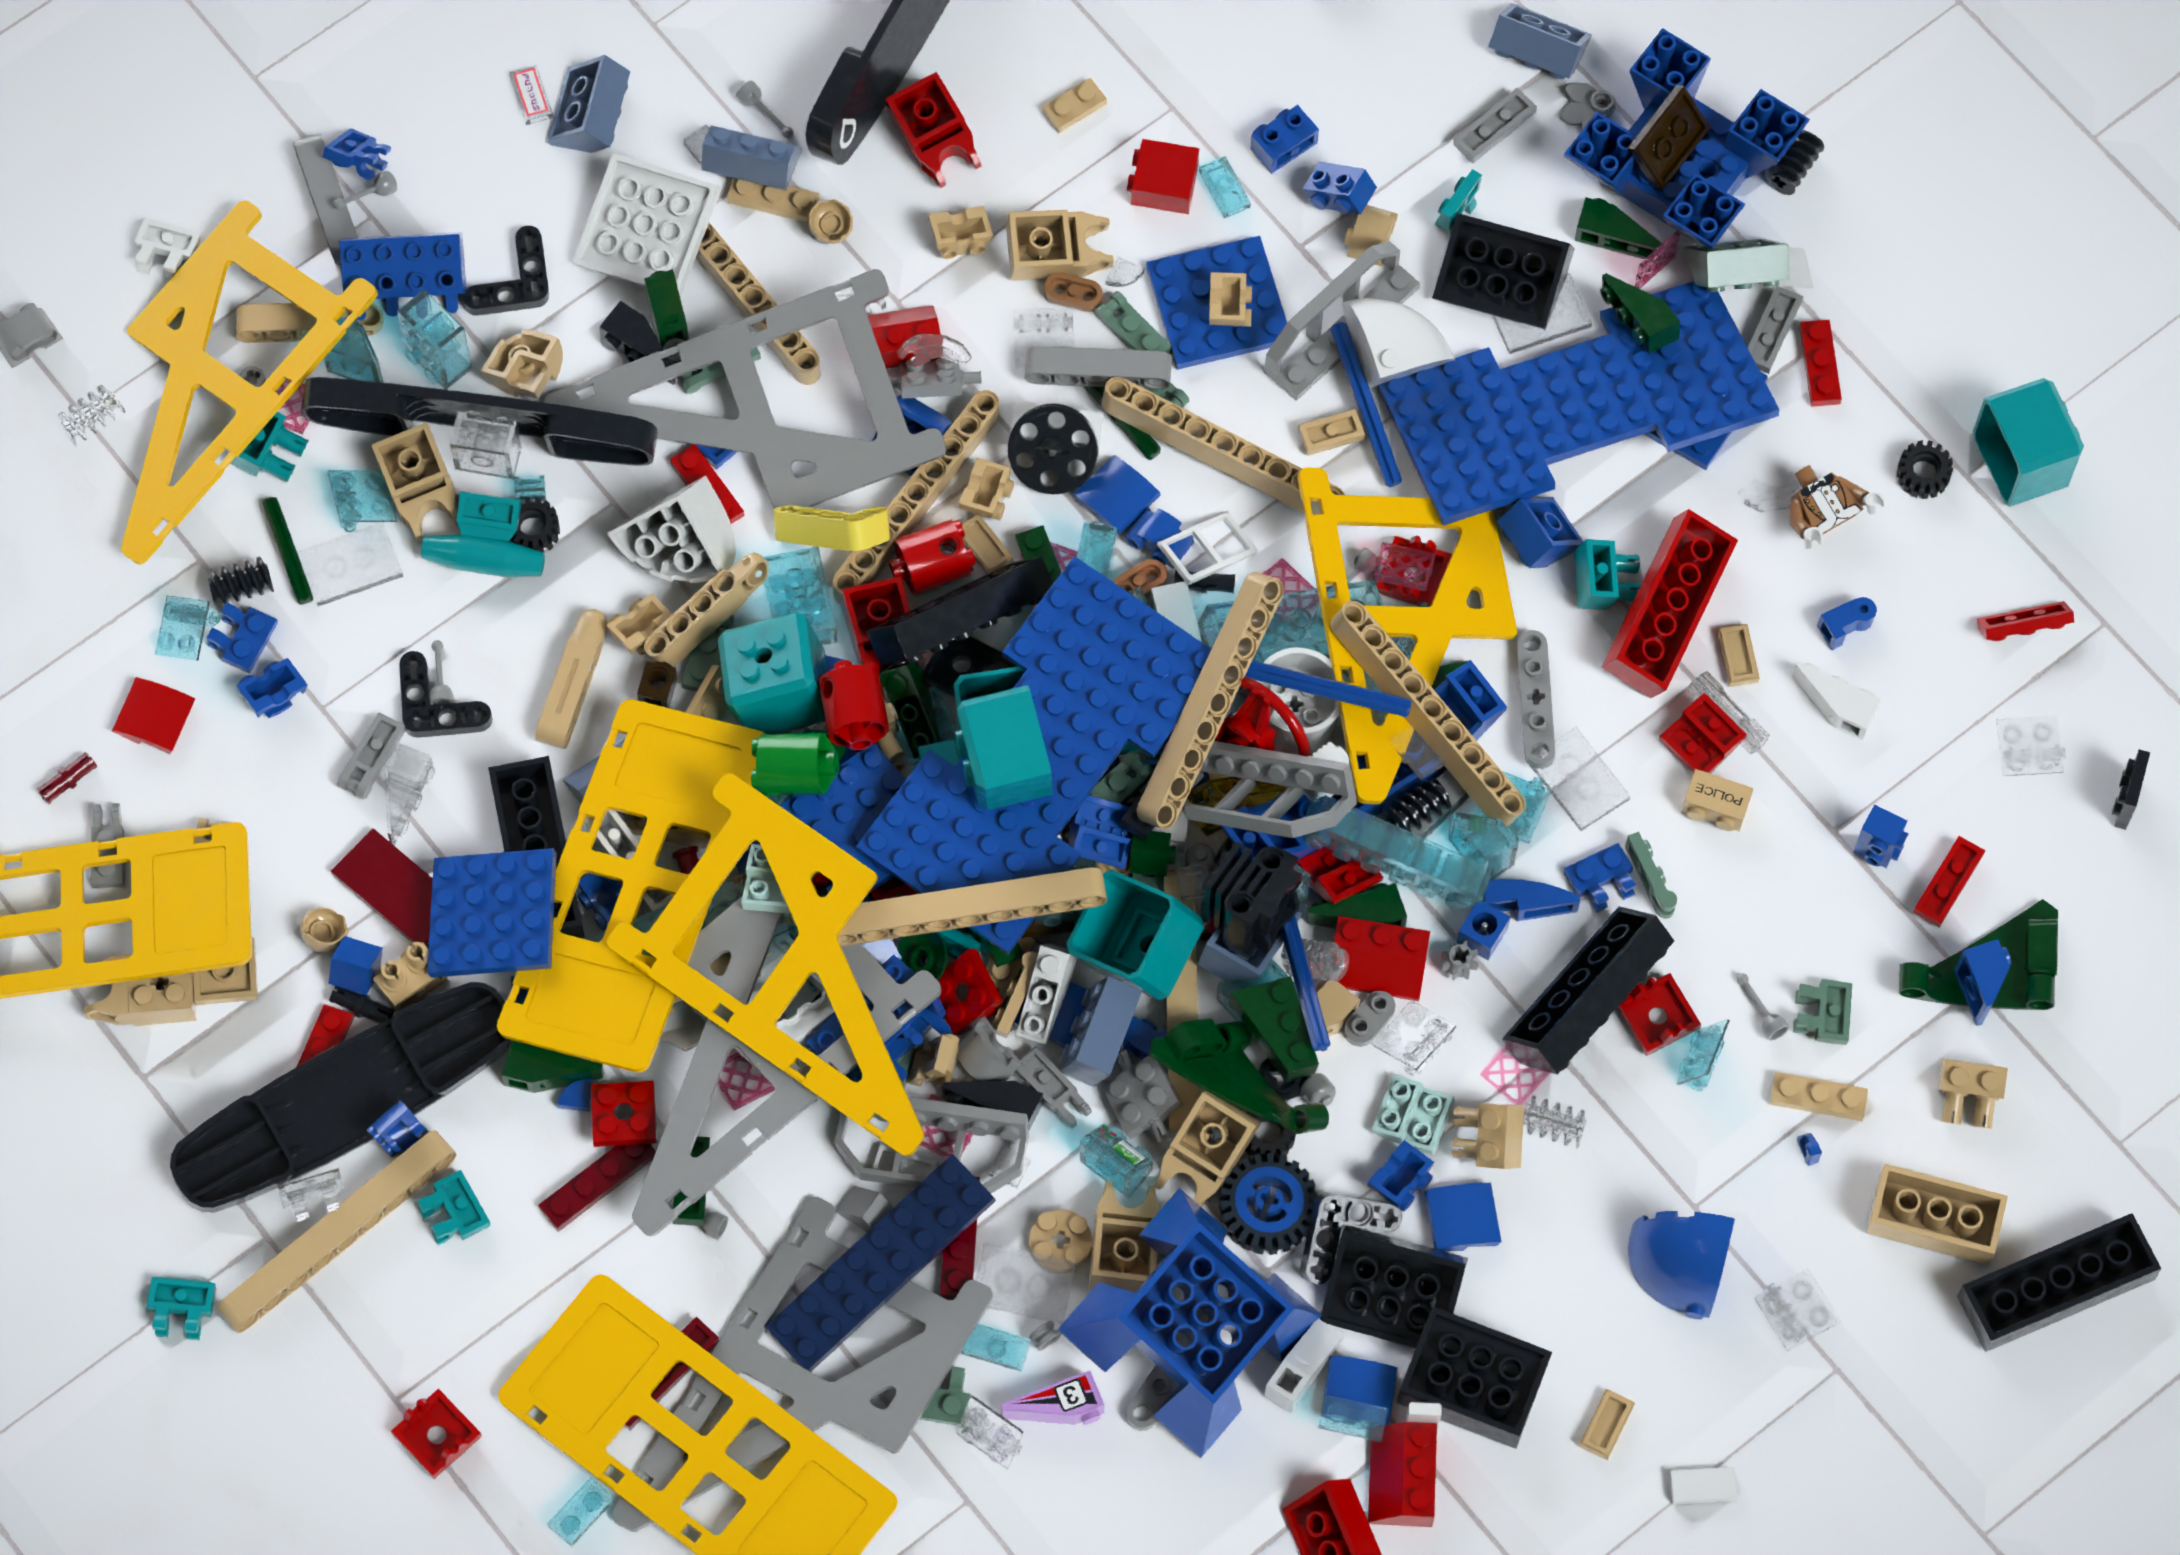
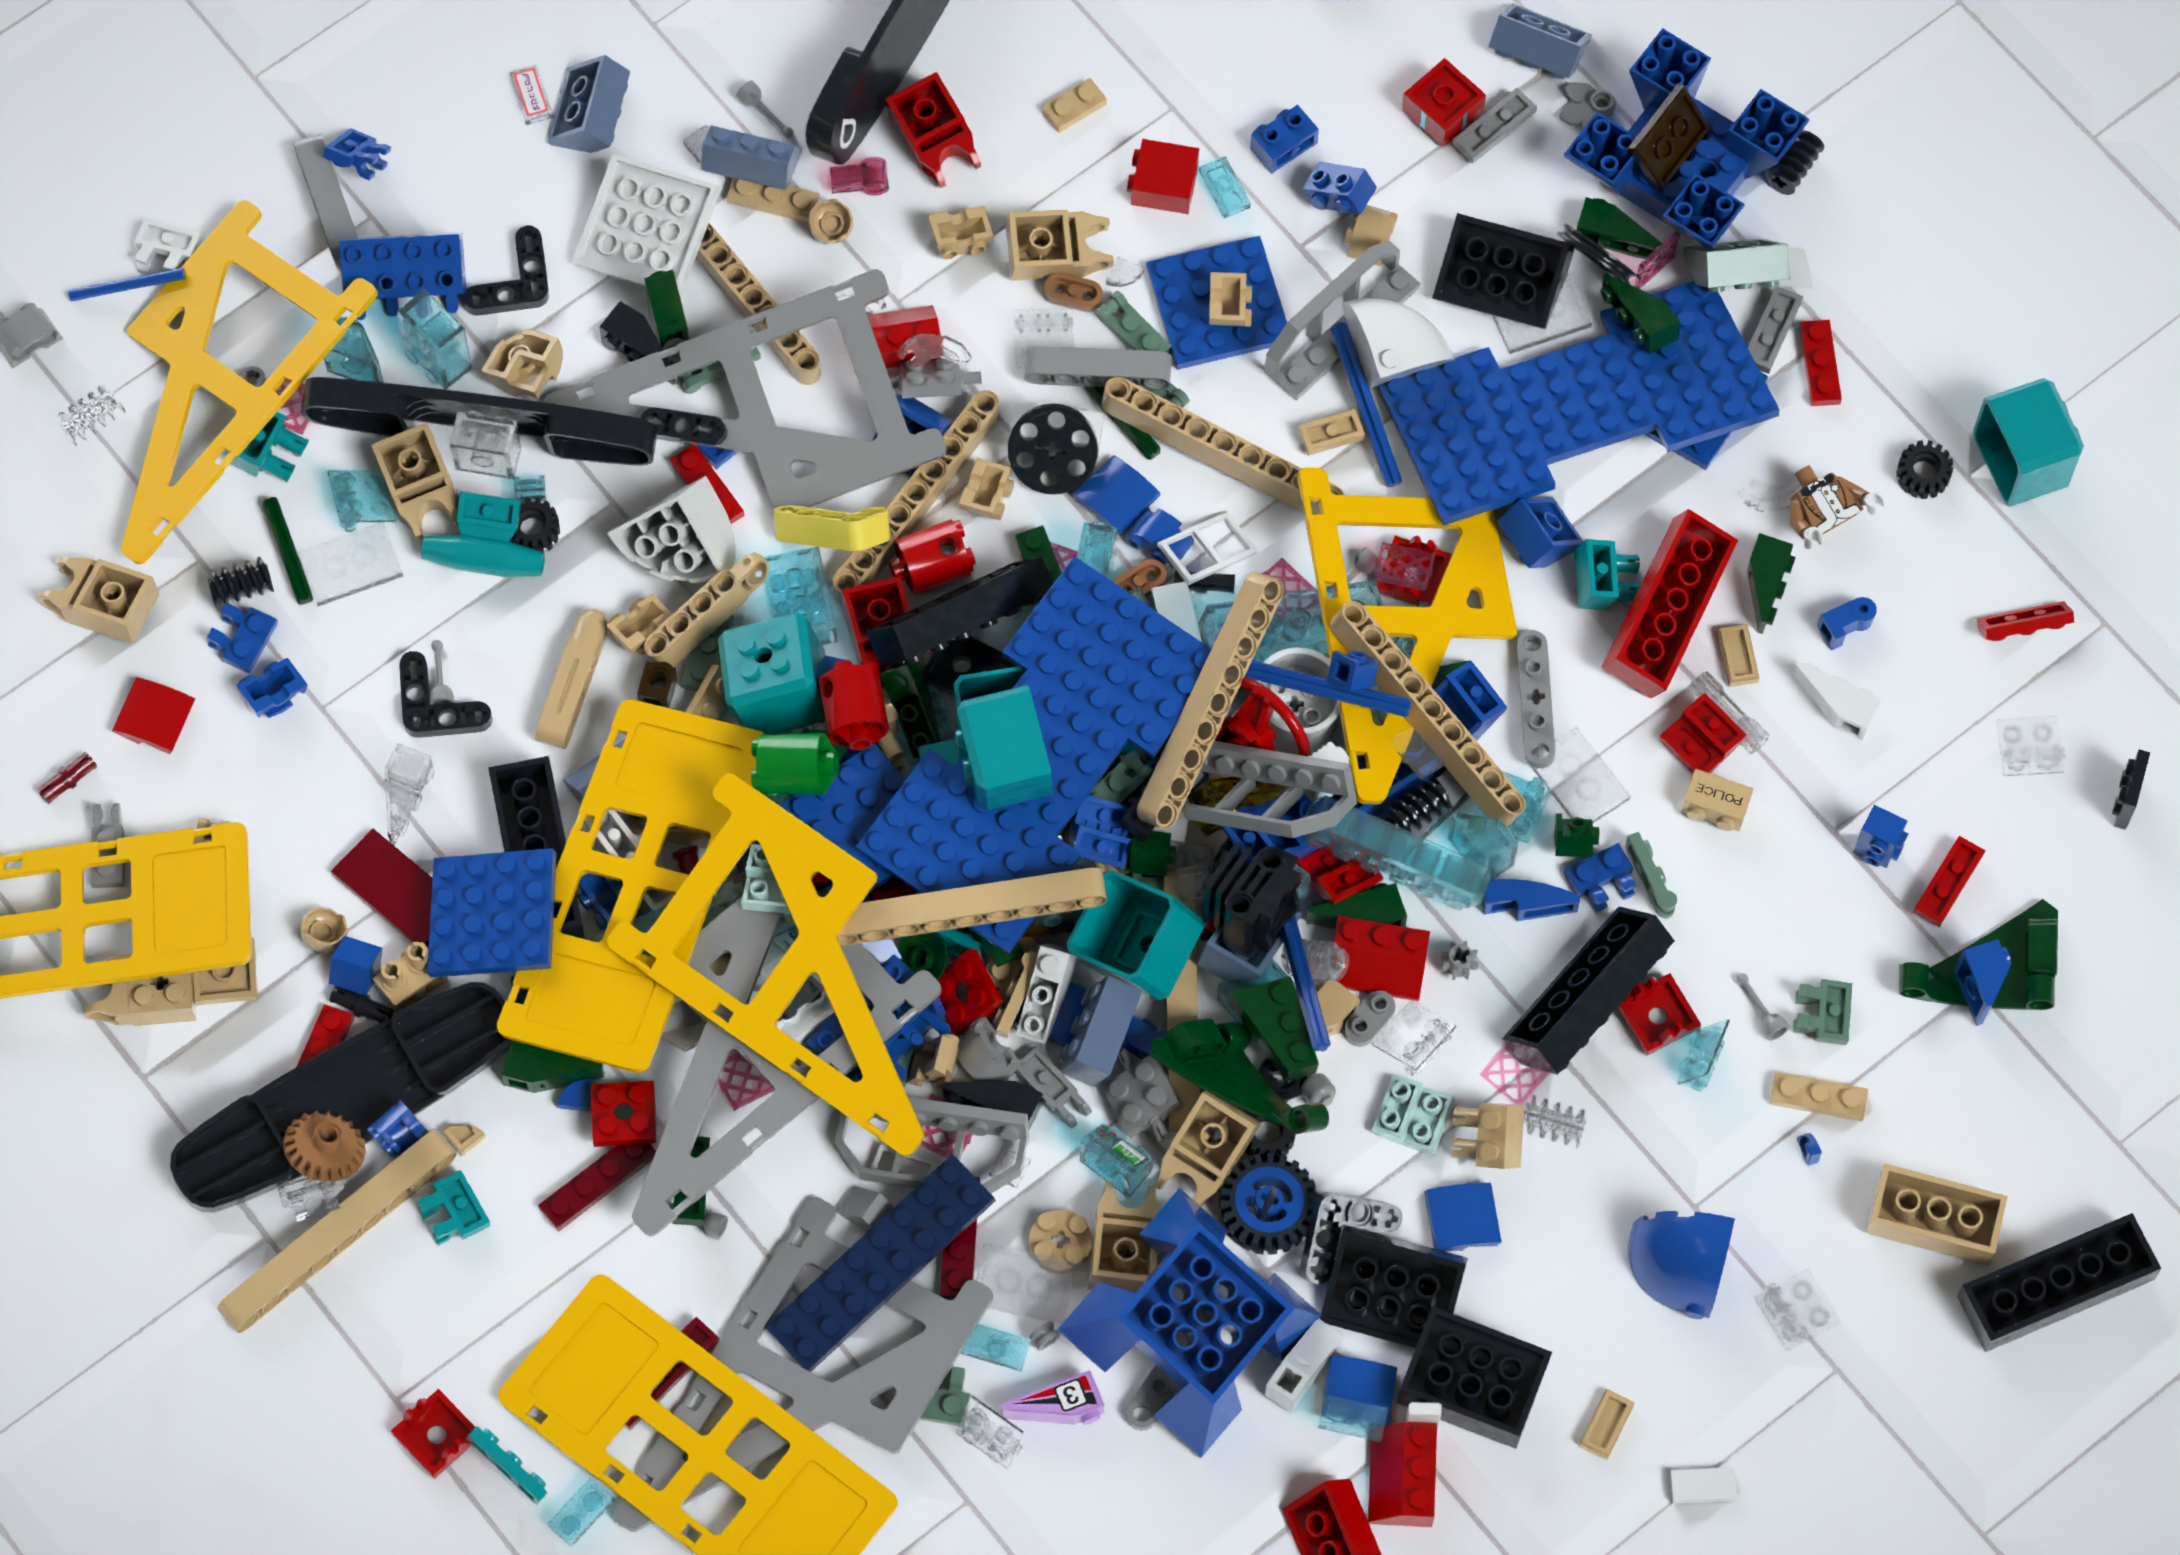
teal plate [147,1277,217,1340] -> none
clear light blue hinge [155,595,221,661] -> none
tan piece [236,303,384,343] -> none
light grey hinge [333,170,397,210] -> none
light grey plate [337,712,406,800] -> none
tan tile [962,514,1014,574] -> none
blue cylinder [1367,1140,1434,1212] -> none
teal plate [1435,169,1482,234] -> none
blue piece [1456,899,1511,961] -> none
tan brick [1937,1058,2008,1129] -> none
none -> tan brick [38,557,159,644]
none -> blue bar [68,268,186,302]
none -> medium nougat gear [283,1110,366,1182]
none -> tan tile [441,1125,486,1157]
none -> teal plate [466,1426,548,1505]
none -> black beam [640,407,728,446]
none -> clear pink piece [830,157,889,196]
none -> blue brick [1327,651,1379,691]
none -> red container [1402,58,1486,147]
none -> dark green brick [1554,813,1600,857]
none -> black wedge [1557,223,1636,284]
none -> dark green slope [1747,533,1796,634]

